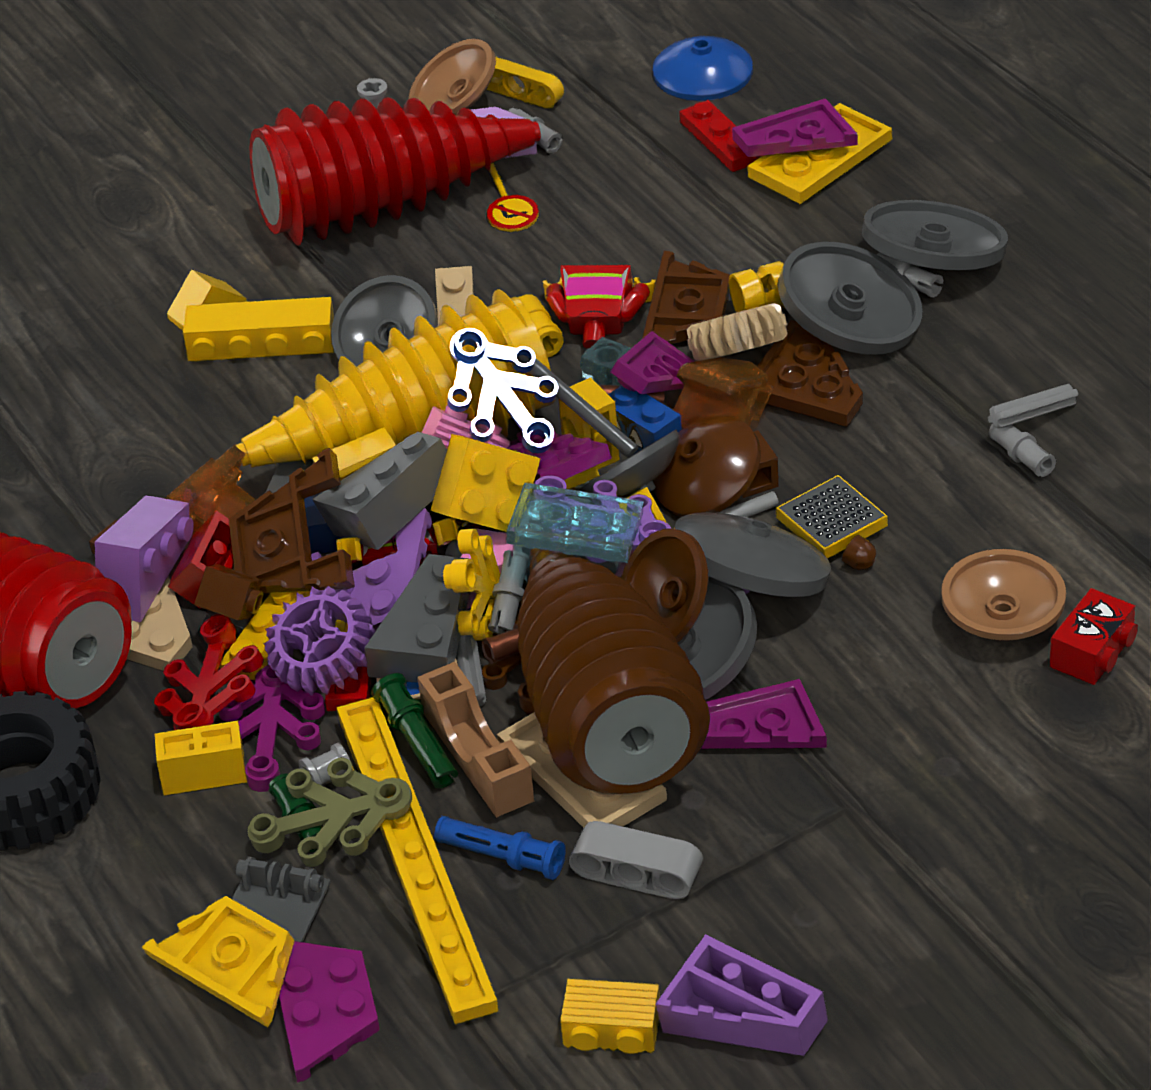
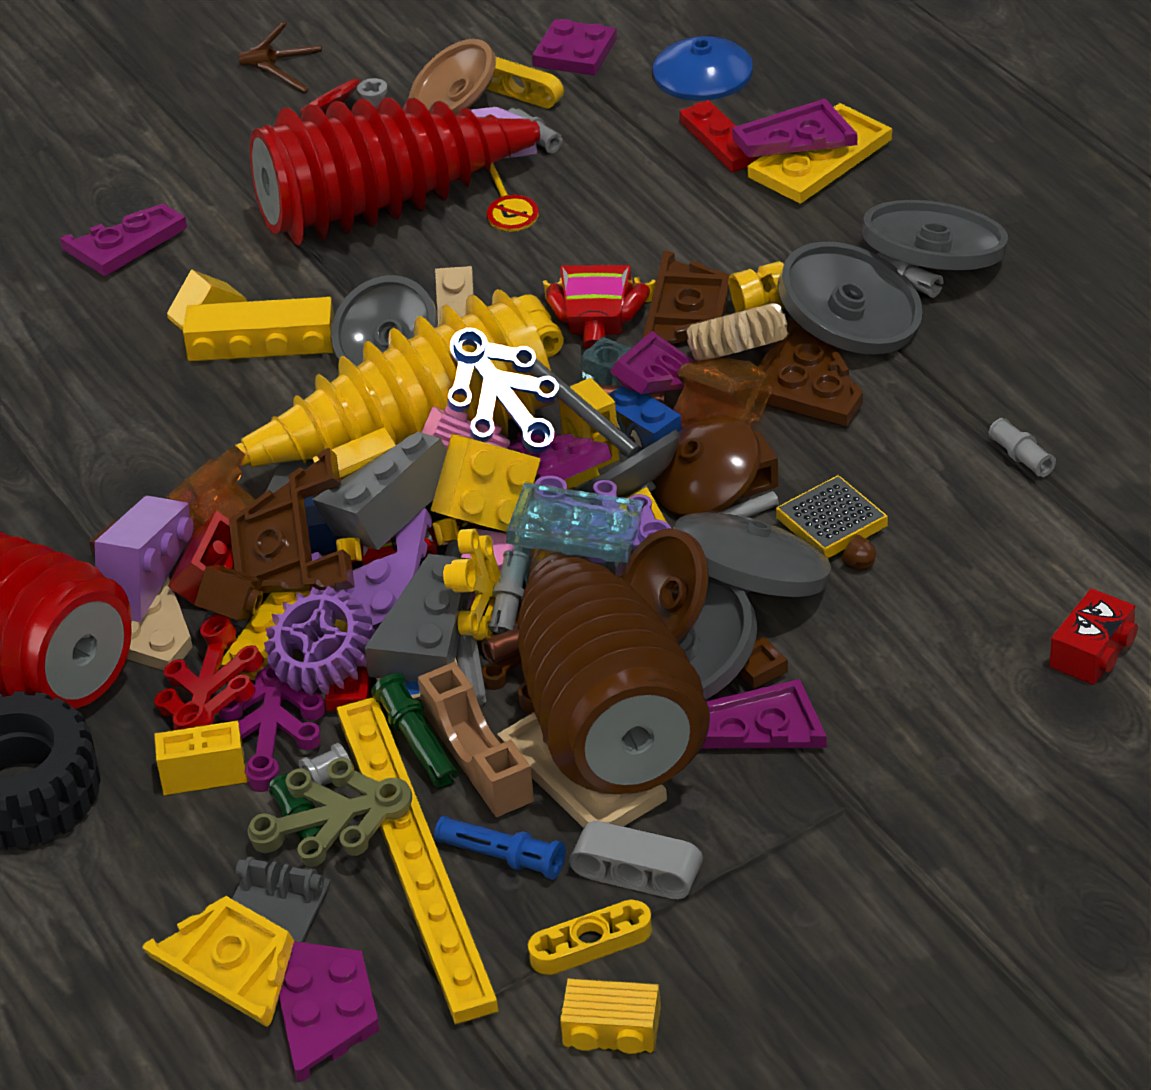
medium lavender wedge [656,934,828,1056] -> none
medium nougat dish [941,549,1066,641] -> none
light grey axle [987,384,1079,428] -> none
none -> magenta wing [60,203,187,276]
none -> reddish brown plant [239,21,322,93]
none -> red dish [300,78,360,114]
none -> yellow beam [528,900,652,975]
none -> magenta plate [532,19,617,75]
none -> reddish brown plate [738,637,788,689]

